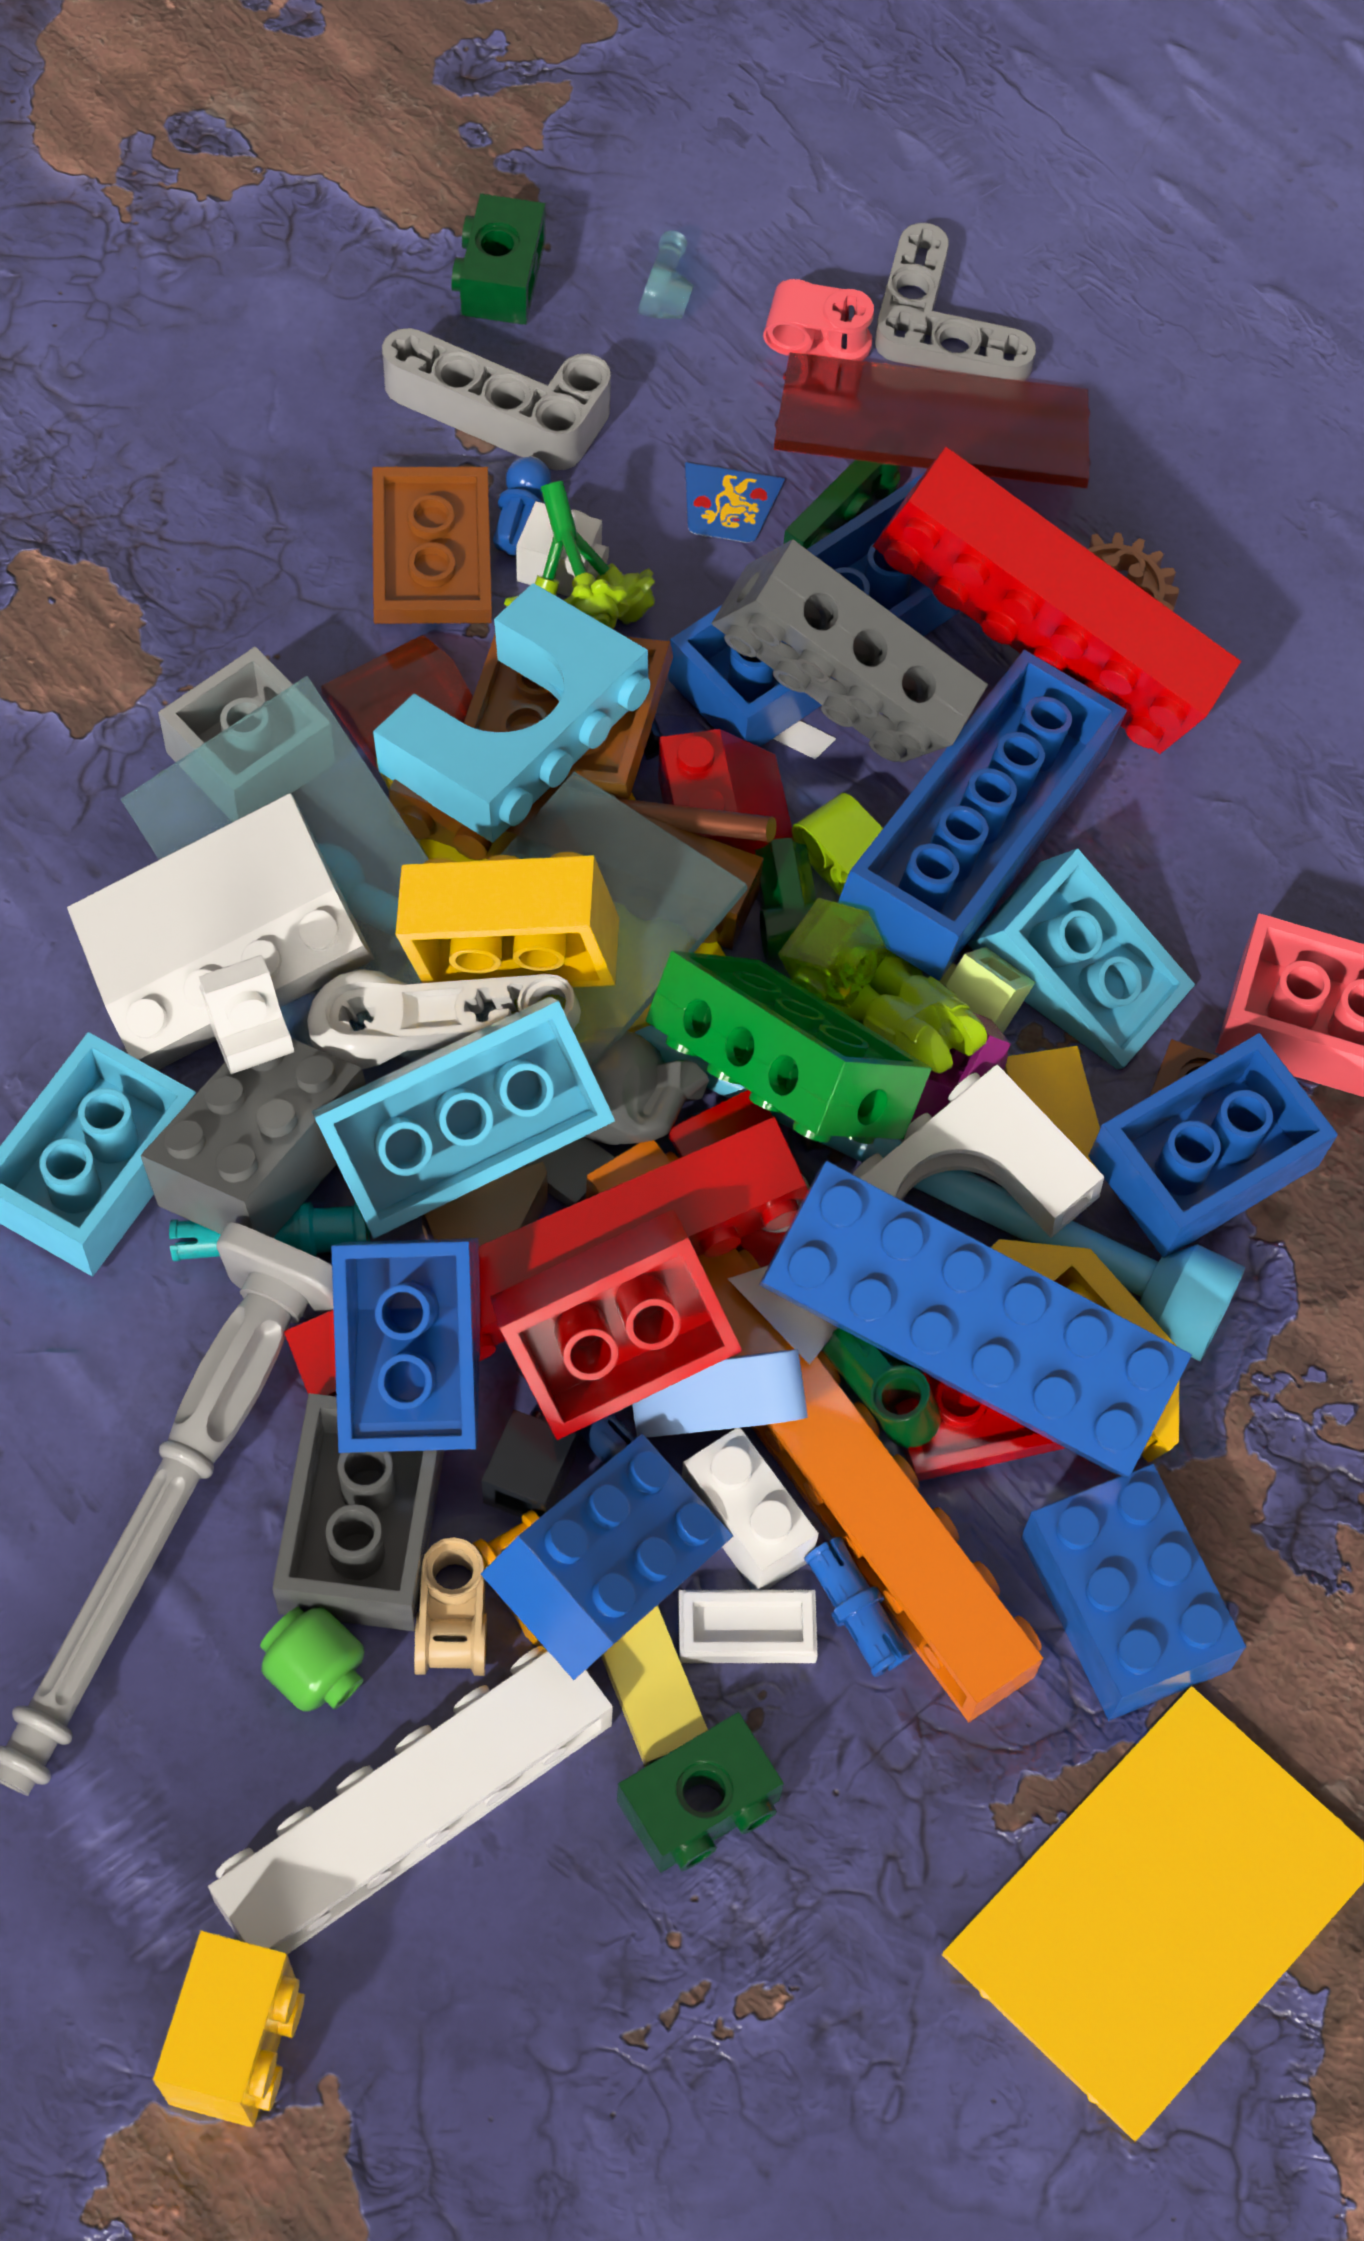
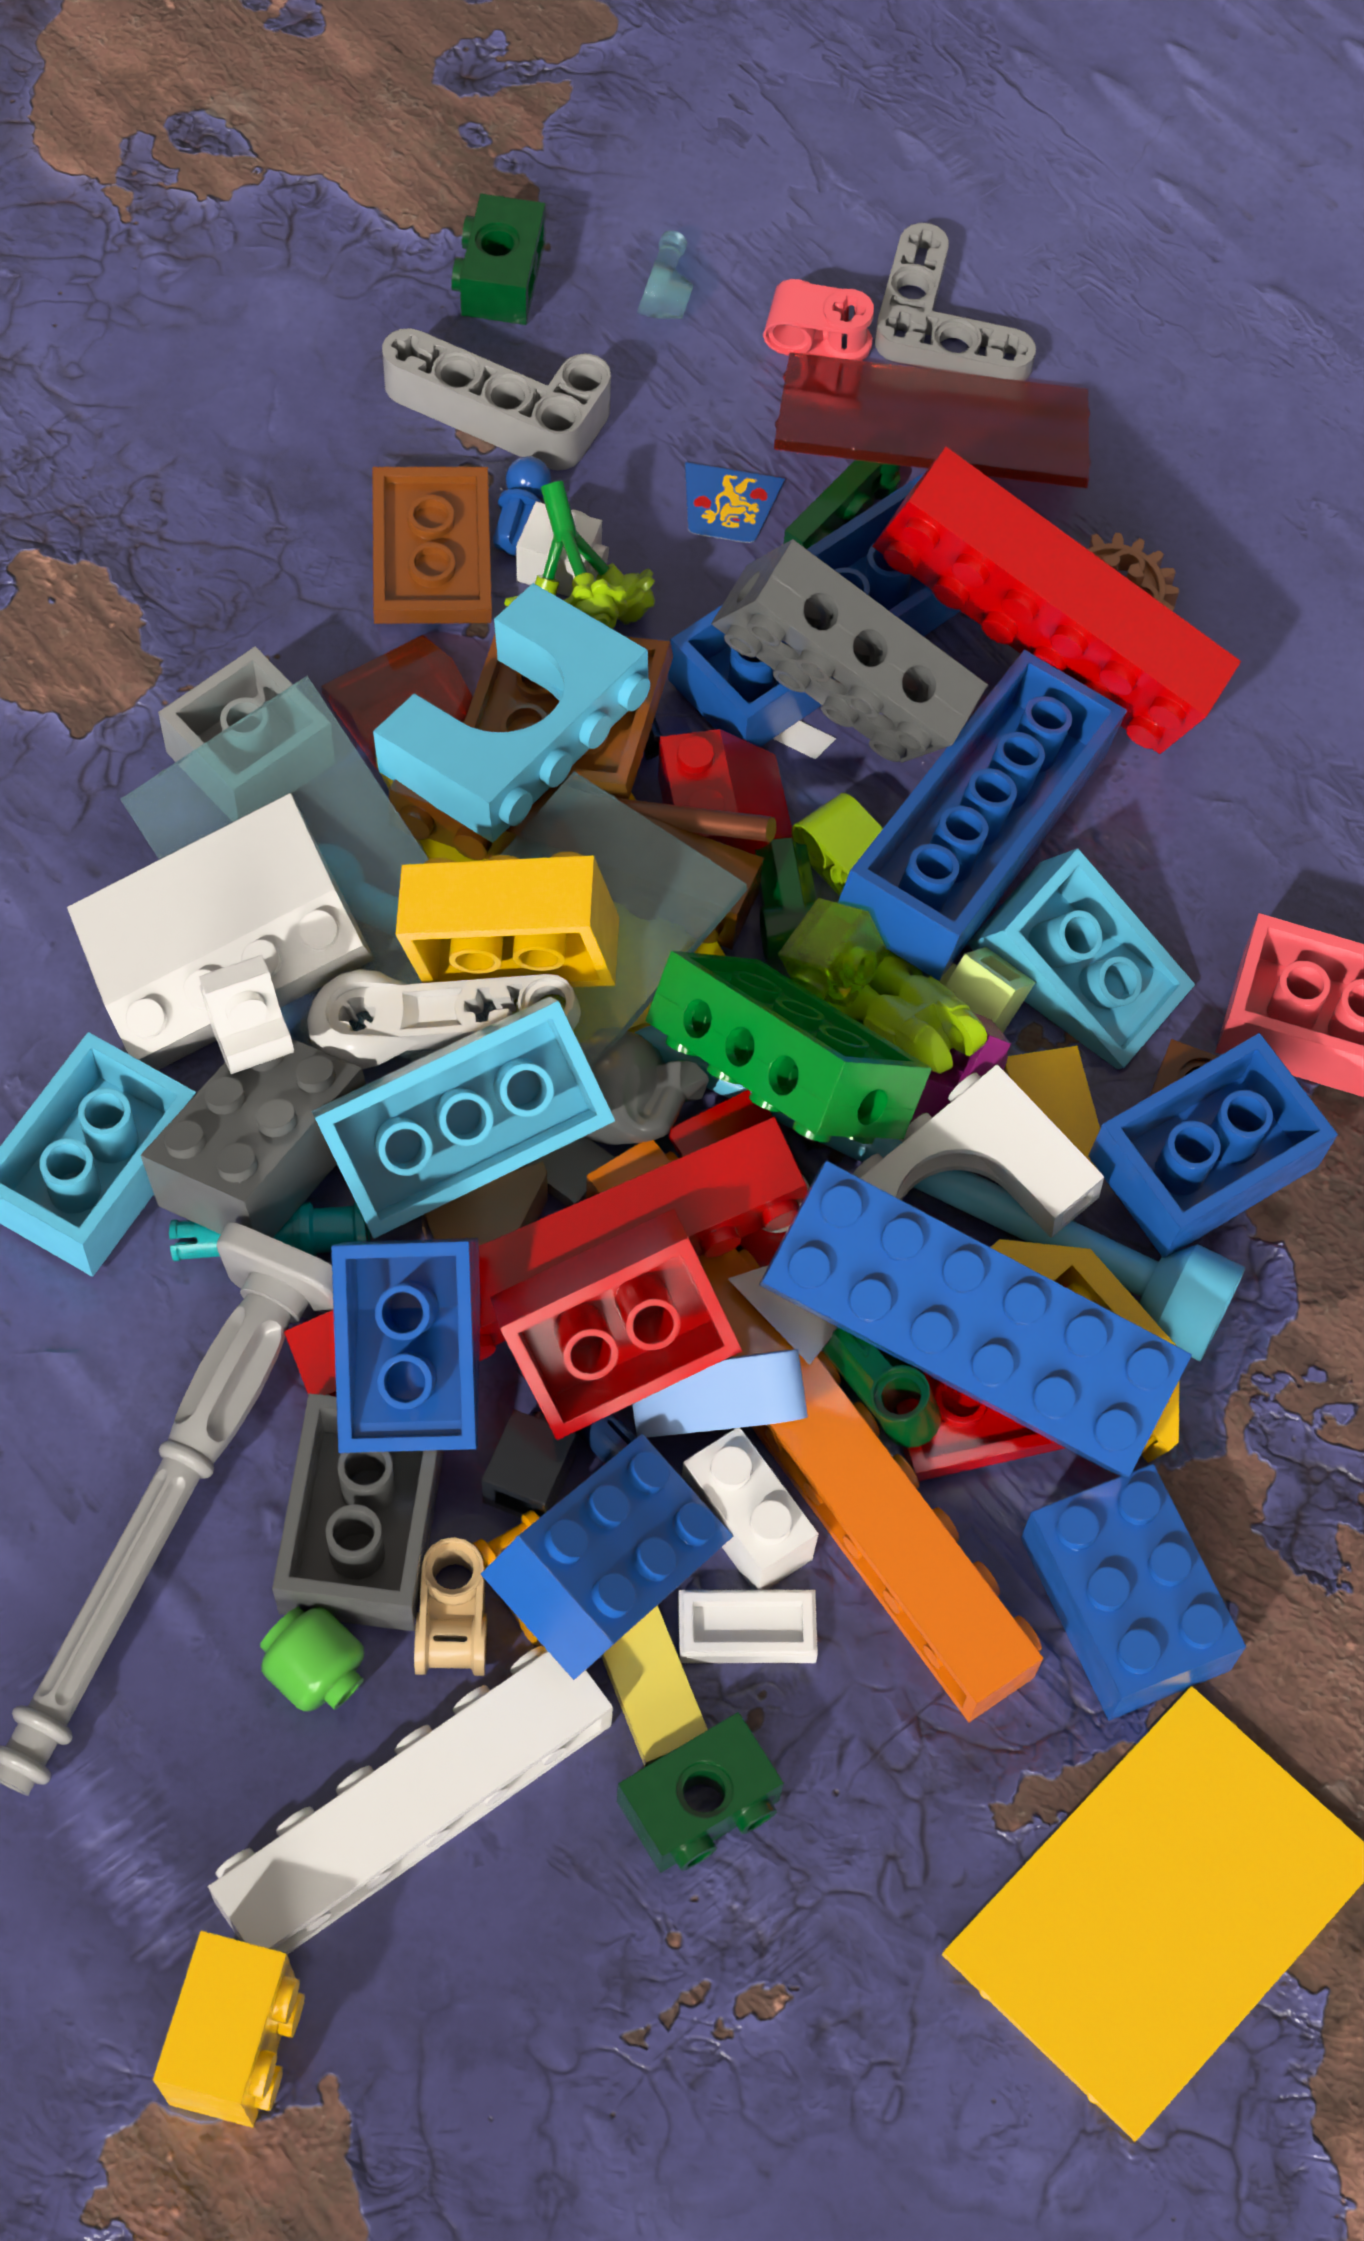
blue pin [804,1536,912,1677] -> none

